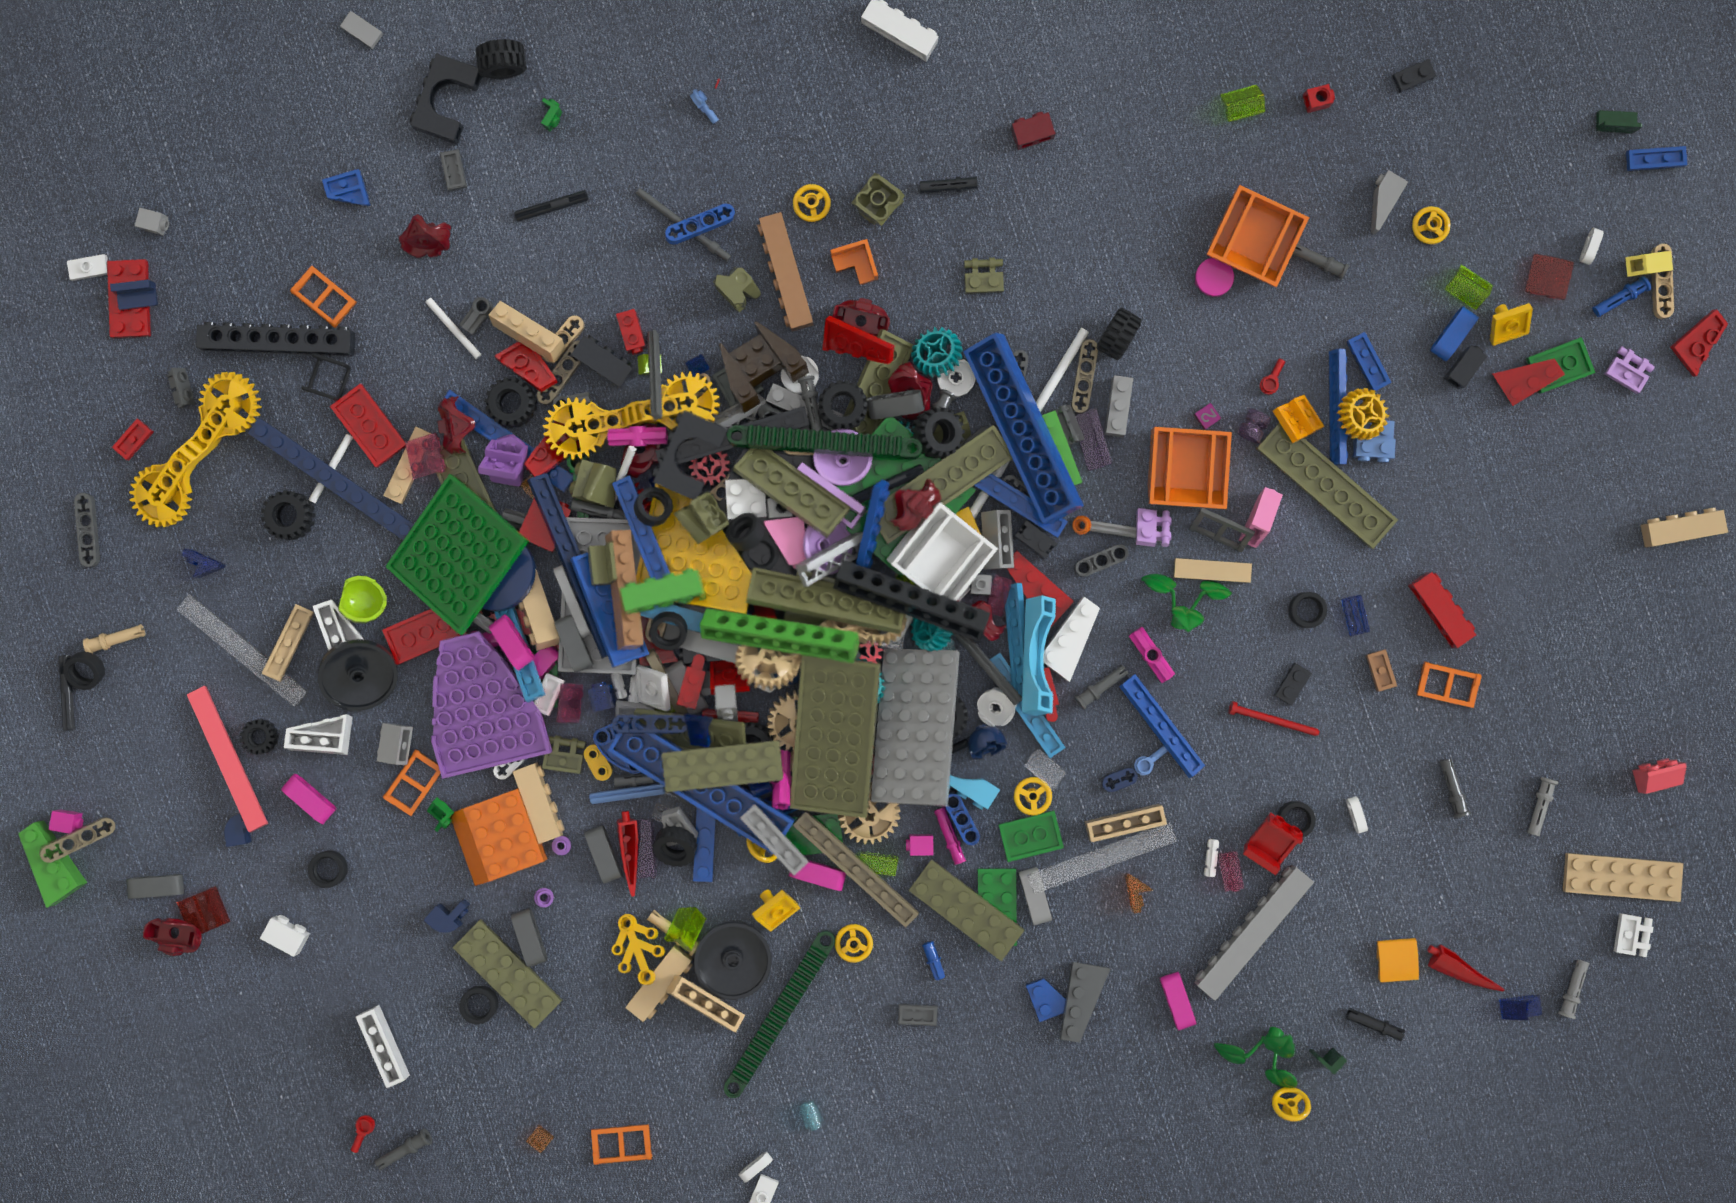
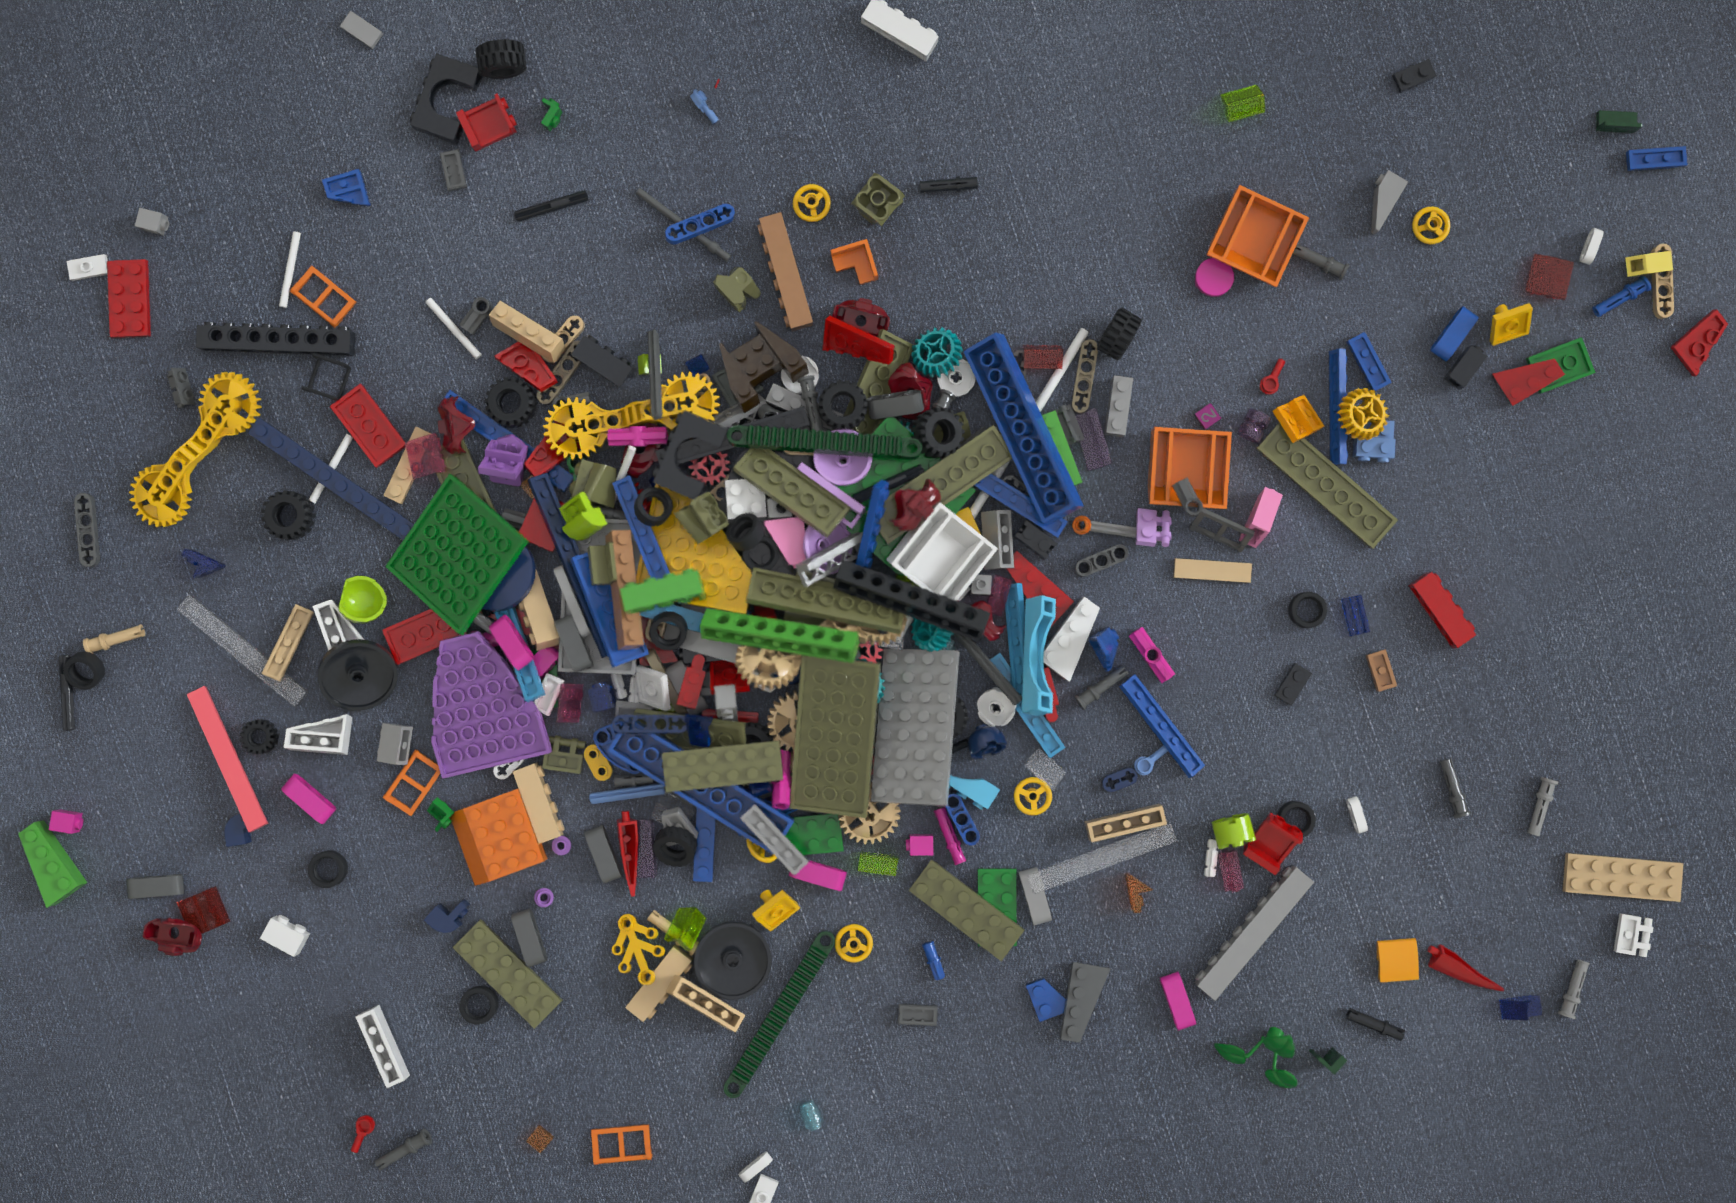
dark tan beam [39,817,115,863] -> none
dark blue panel [110,279,158,310] -> none
red plate [112,419,154,461] -> none
dark red piece [398,214,451,258] -> none
red brick [616,309,647,355] -> none
dark tan plate [793,810,919,928] -> none
olive plate [964,257,1004,294] -> none
green plate [998,810,1064,862] -> none
dark red brick [1011,112,1055,150] -> none
green plant [1141,574,1232,632] -> none
red bar [1228,701,1319,736] -> none
yellow piece [1272,1087,1311,1122] -> none
red brick [1303,84,1335,113] -> none
orange window [1416,662,1481,708] -> none
clear neon green panel [1445,264,1493,310] -> none
lavender plate [1604,346,1655,394] -> none
coral slope [1632,758,1686,794] -> none
tan brick [1641,507,1728,547] -> none
none -> white bar [279,231,301,308]
none -> red panel [456,93,517,151]
none -> lime brick [559,492,607,541]
none -> clear red panel [1023,345,1063,369]
none -> blue wedge [1088,627,1119,672]
none -> dark grey piece [1172,477,1203,517]
none -> lime brick [1212,813,1256,849]

